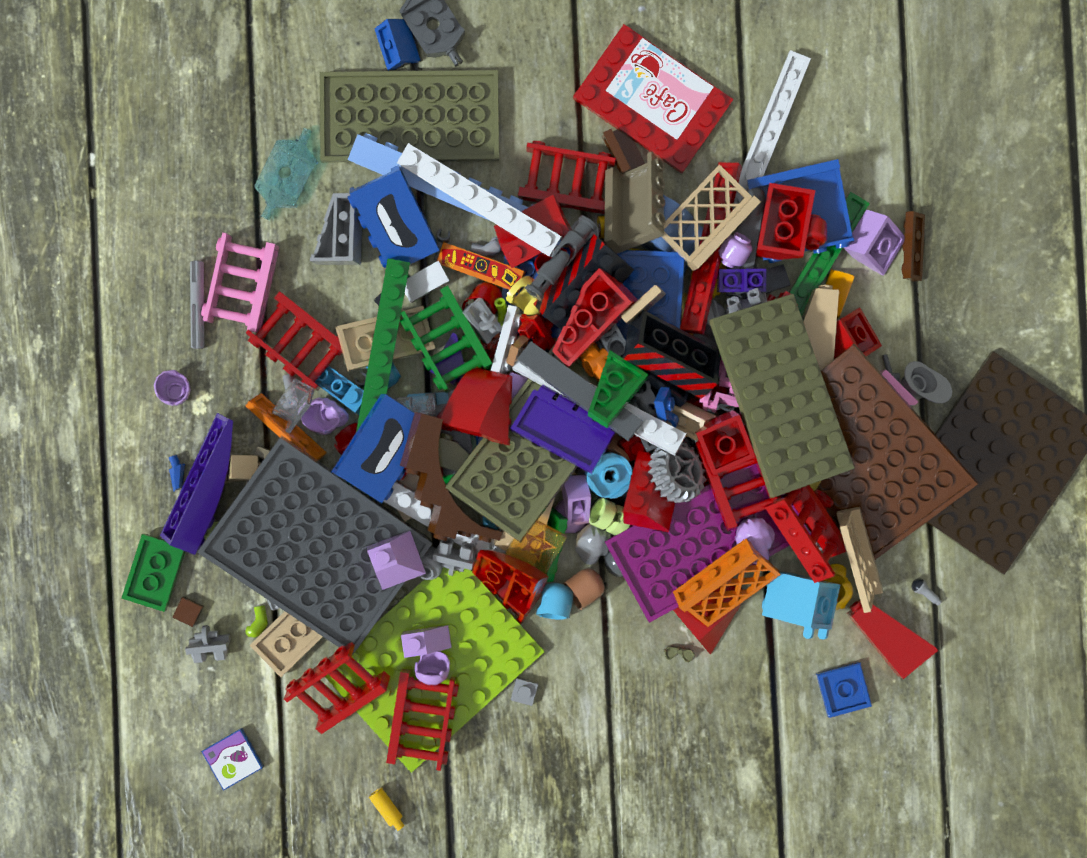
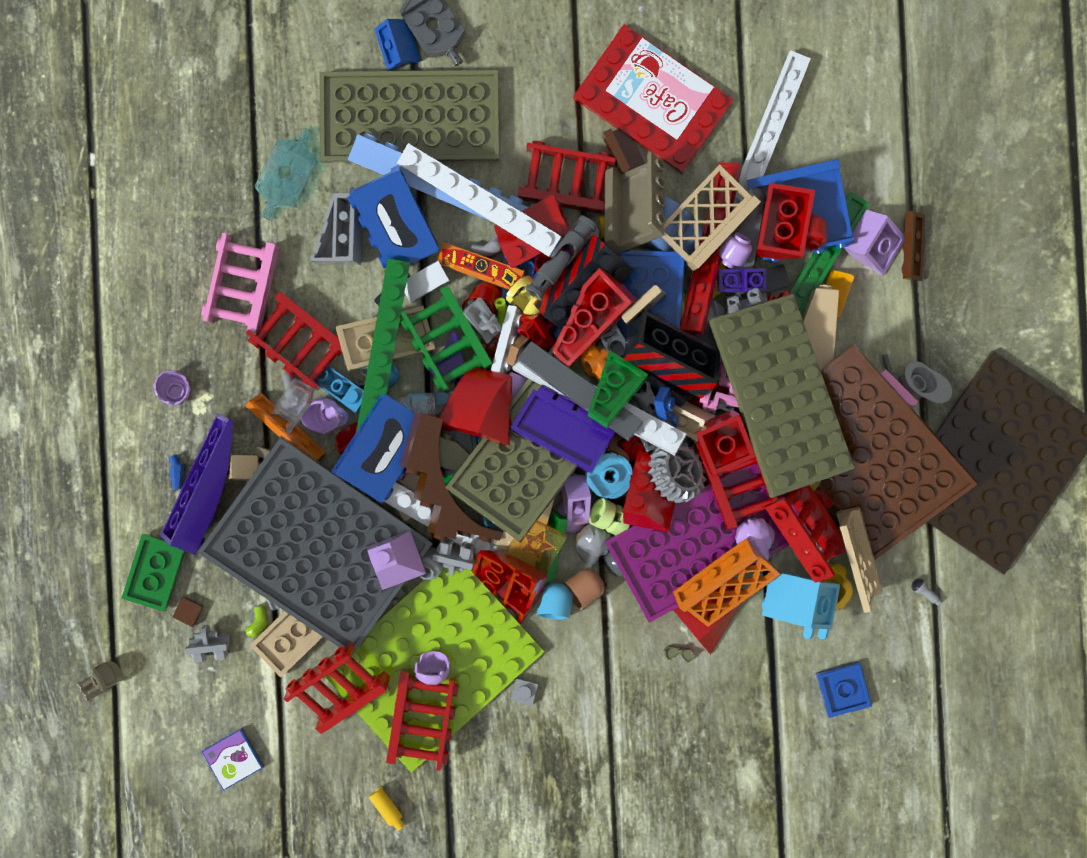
light grey axle [190,260,204,349] -> none
lavender slope [401,625,452,658] -> none
dark grey hand [433,228,450,261] -> none
red slope [834,307,882,359] -> none
red slope [846,600,938,679] -> none
none -> dark tan piece [77,661,122,701]

